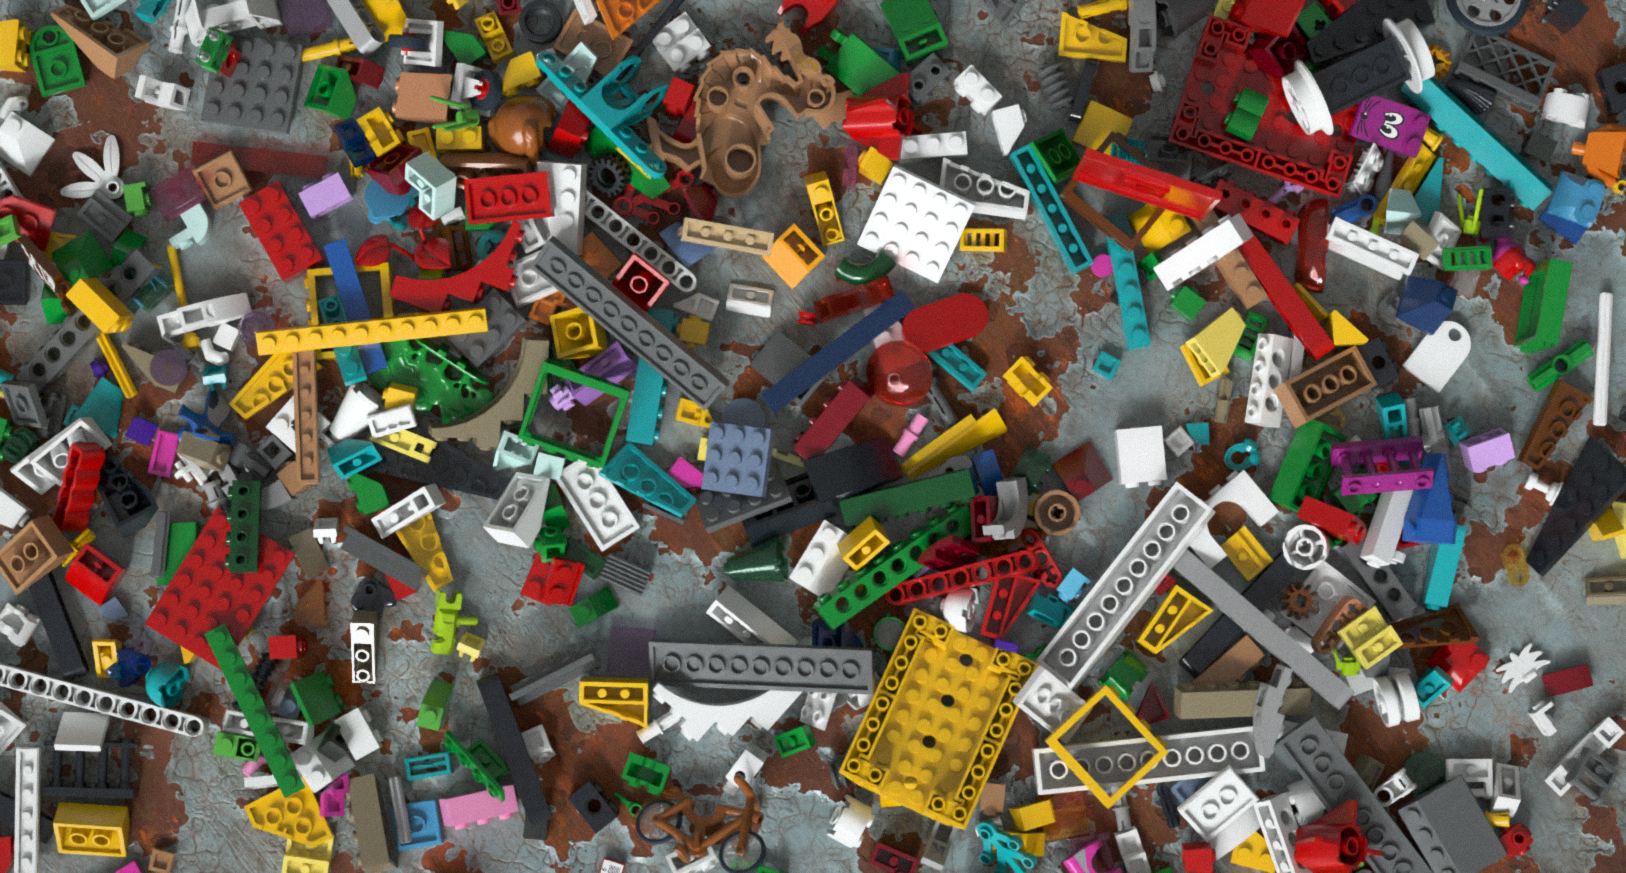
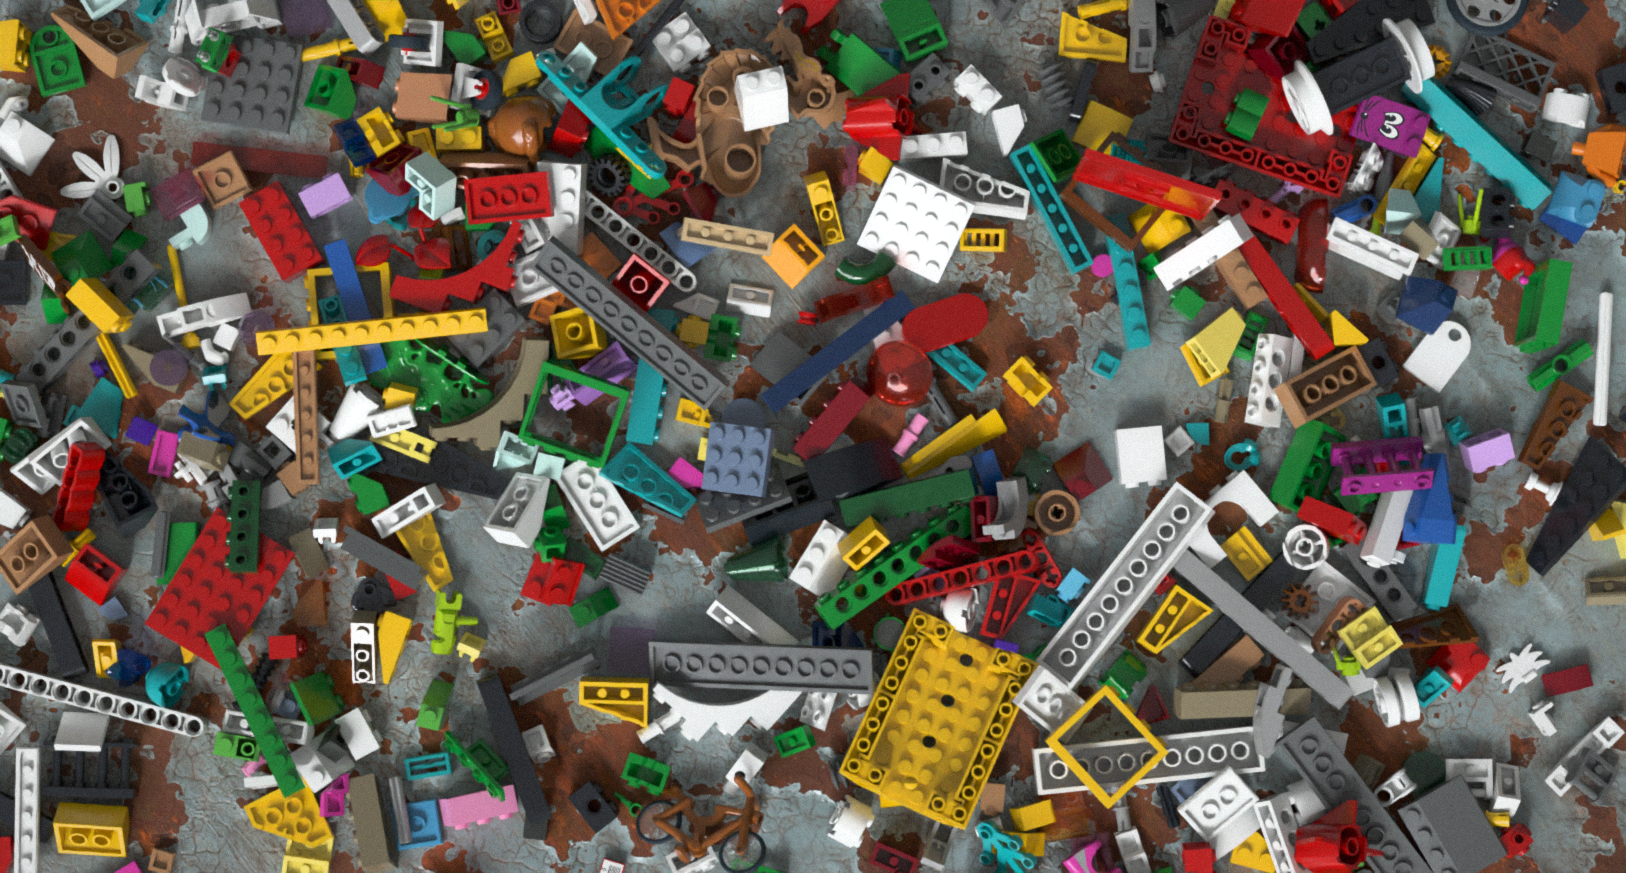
none -> white tile [162,57,205,97]
none -> yellow slope [377,611,414,684]
none -> green cylinder [703,313,742,362]
none -> white slope [734,66,789,132]

